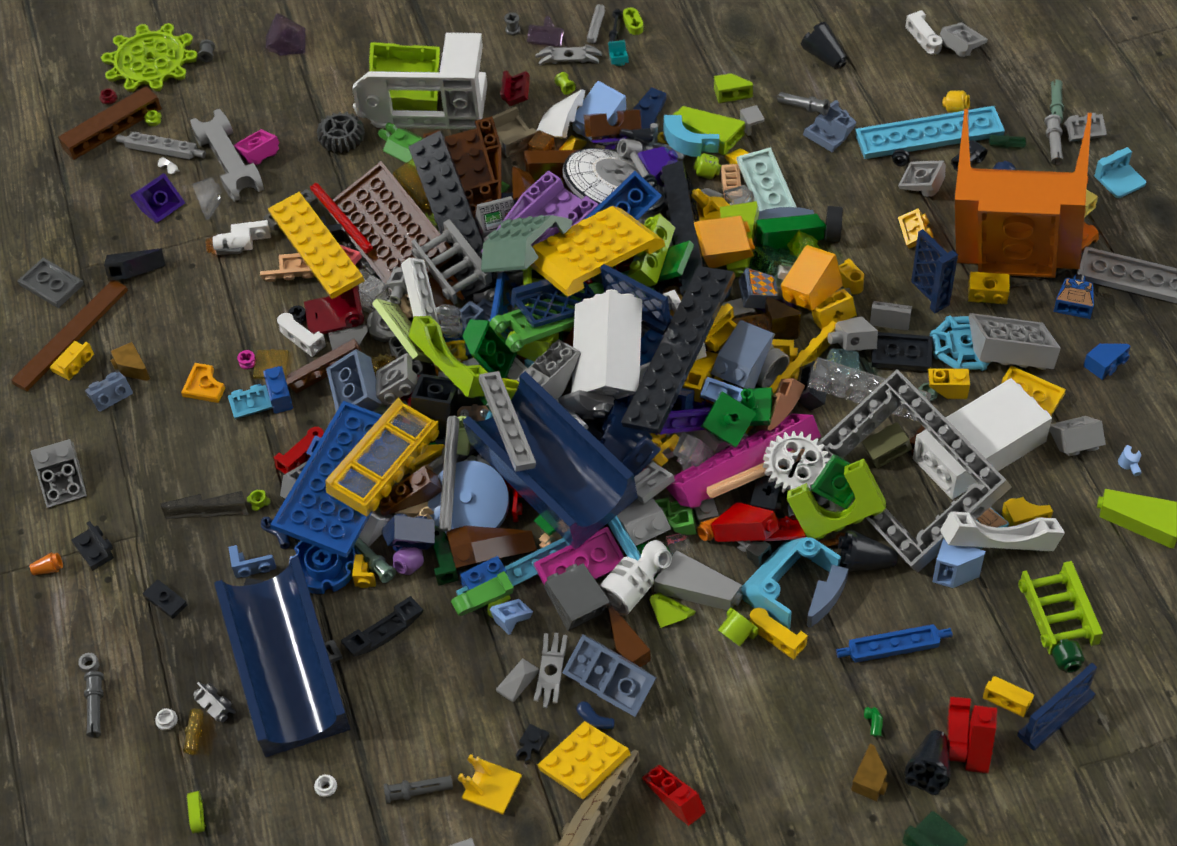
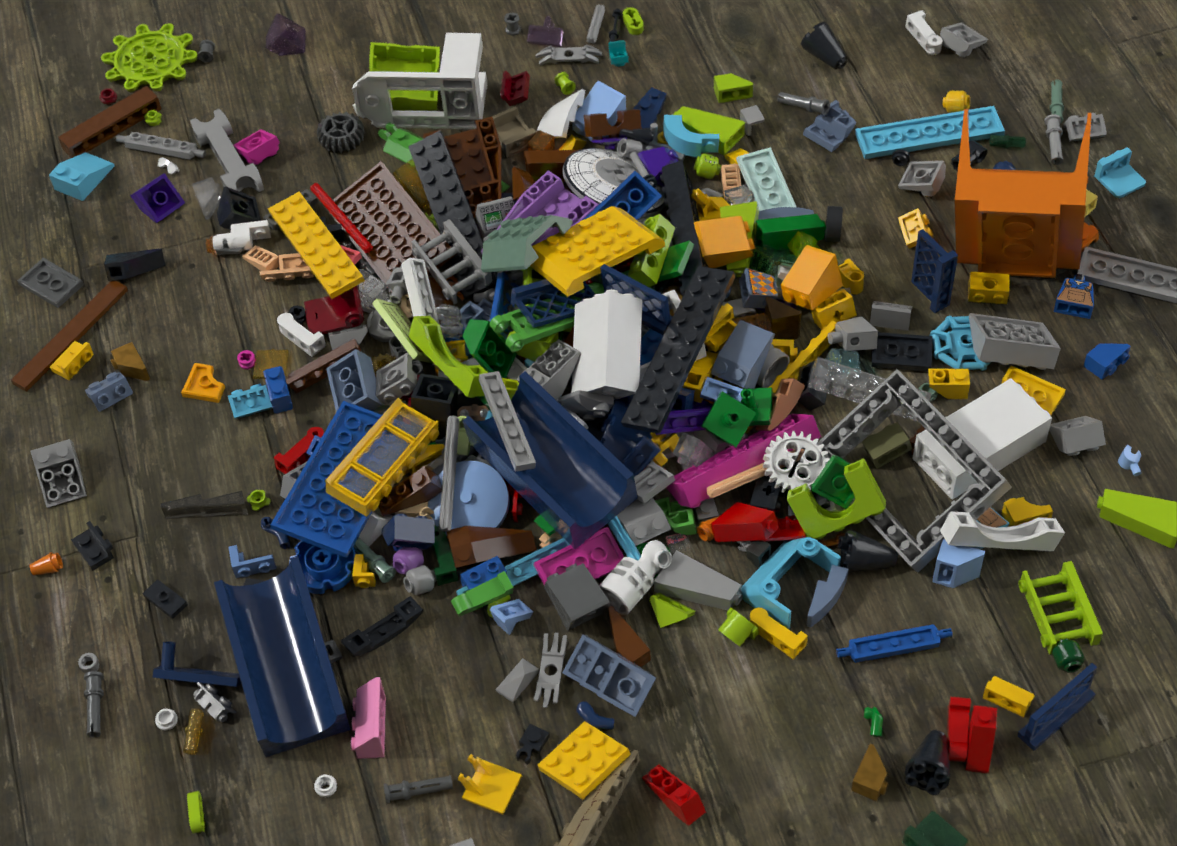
none -> medium azure slope [49,152,115,201]
none -> dark blue piece [153,641,242,687]
none -> black slope [217,186,261,230]
none -> light nougat slope [242,245,279,271]
none -> bright pink slope [351,677,386,759]
none -> light grey head [403,565,436,596]

